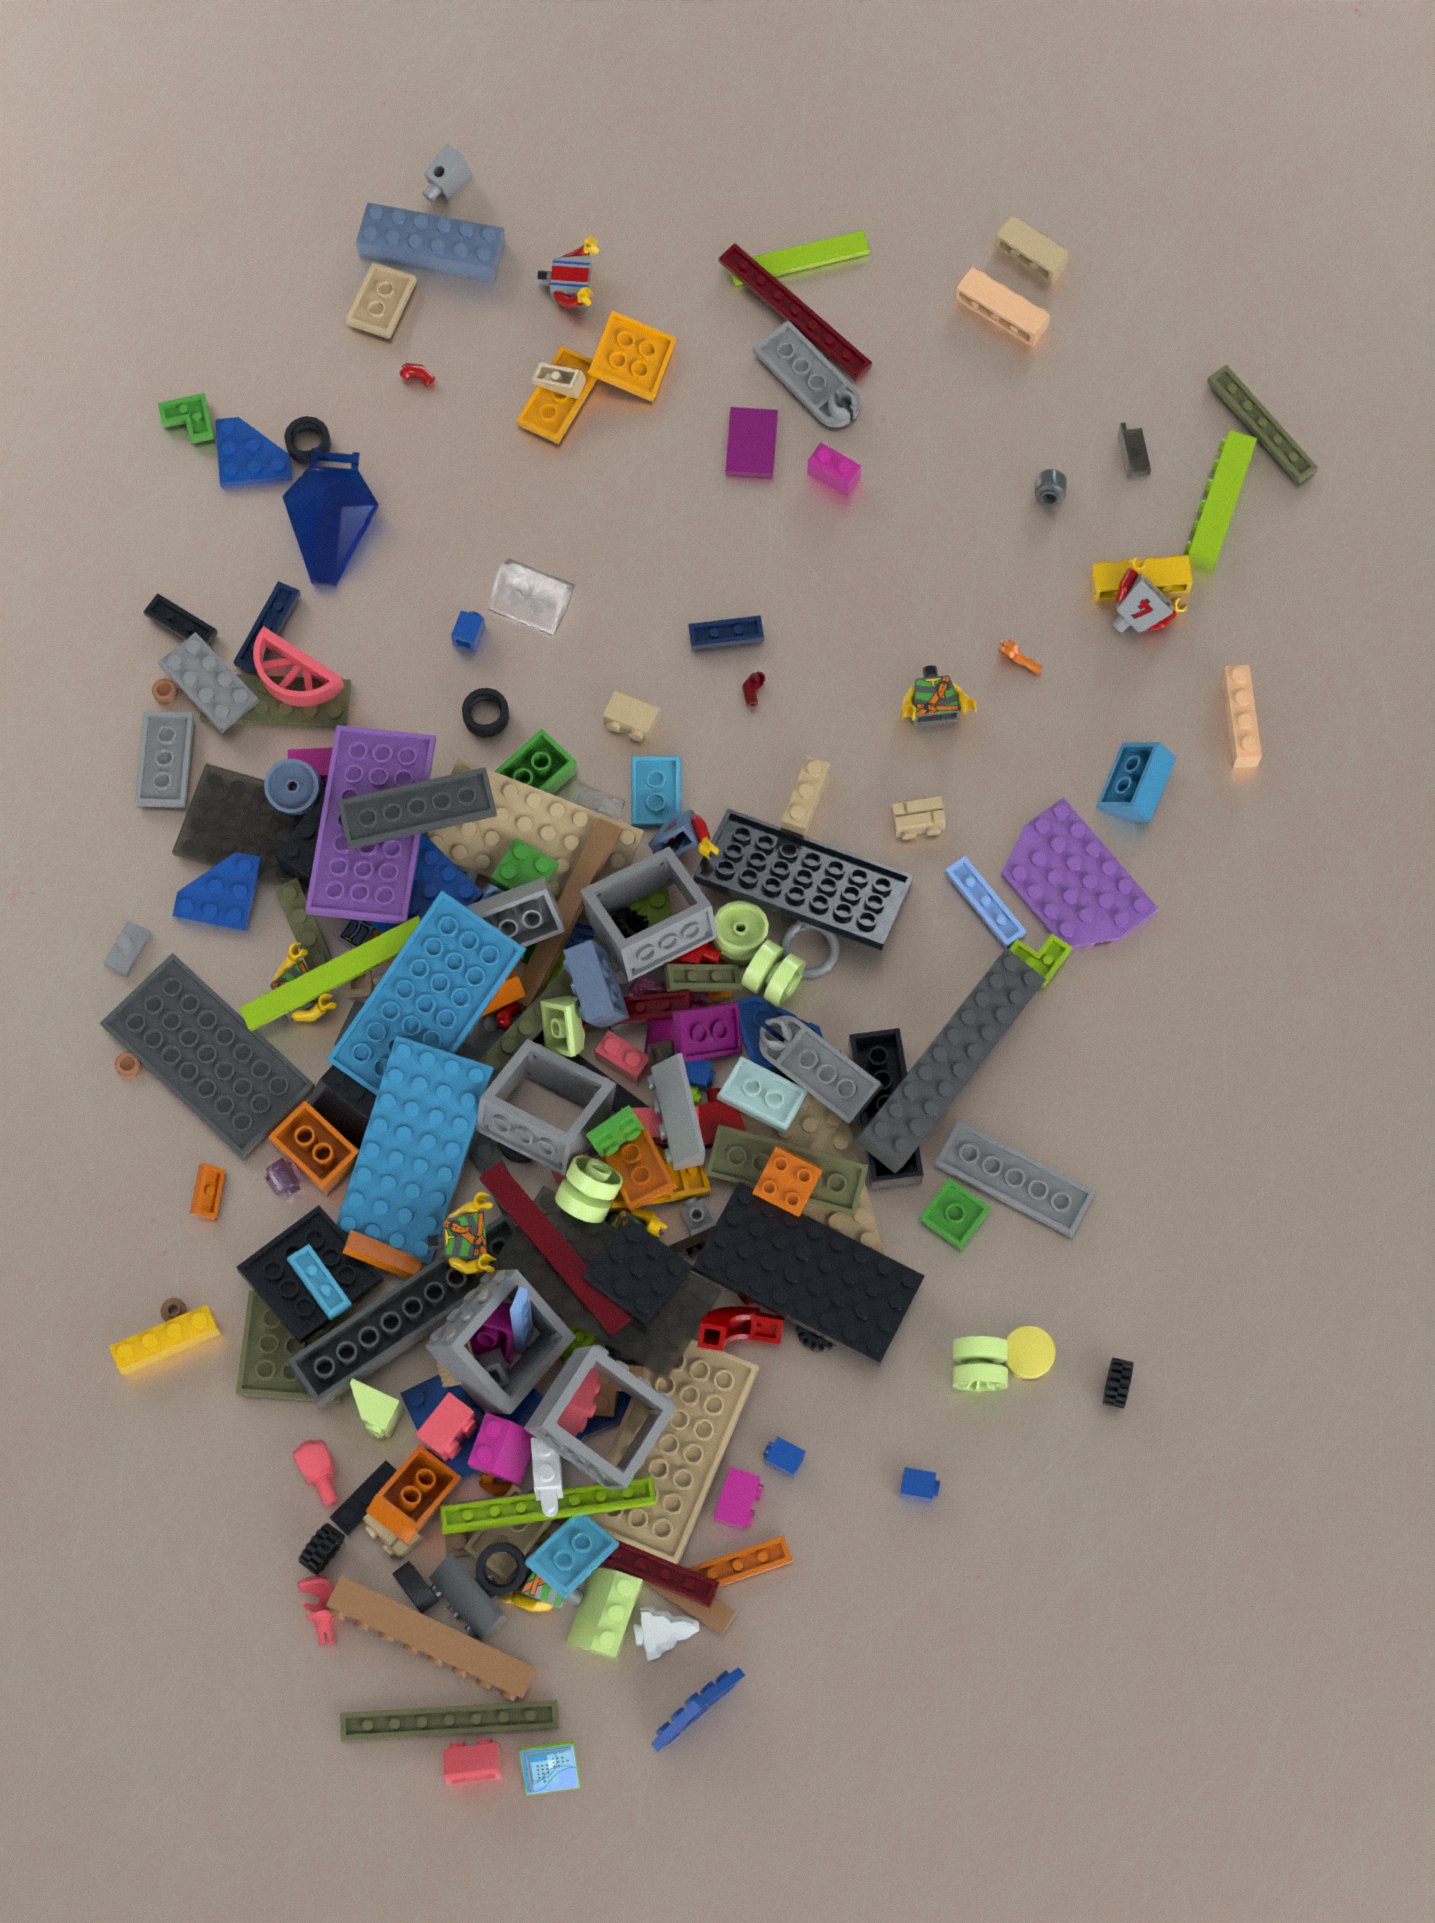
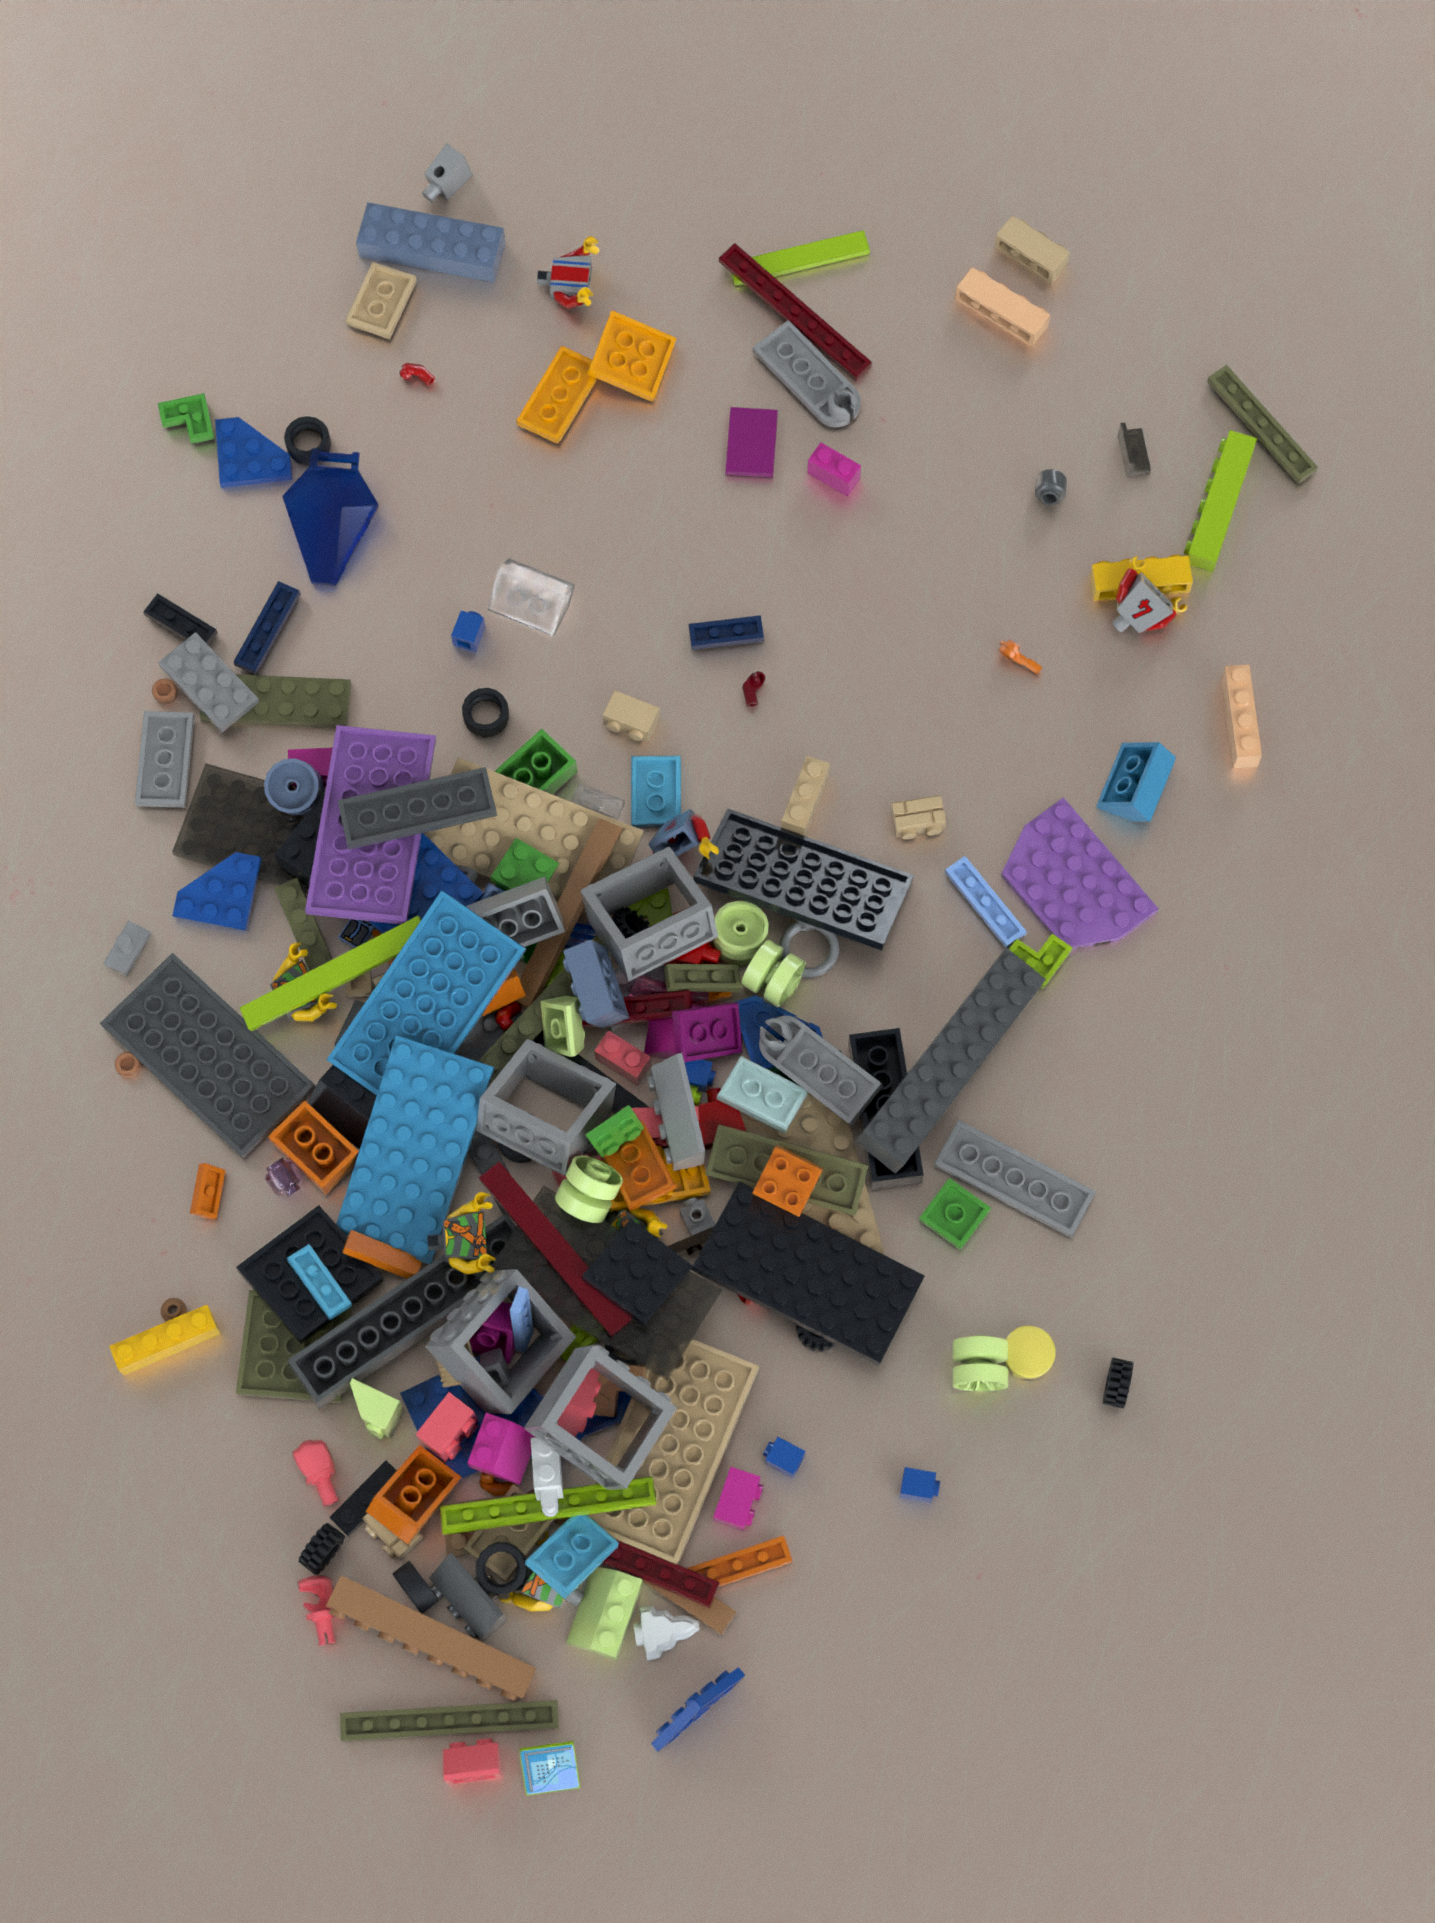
coral window [253,626,345,707] -> none
tan slope [531,362,586,399] -> none
clear smoke plate [647,1040,675,1070] -> none
red arch [697,1306,784,1351] -> none
torso [900,665,977,725] -> none

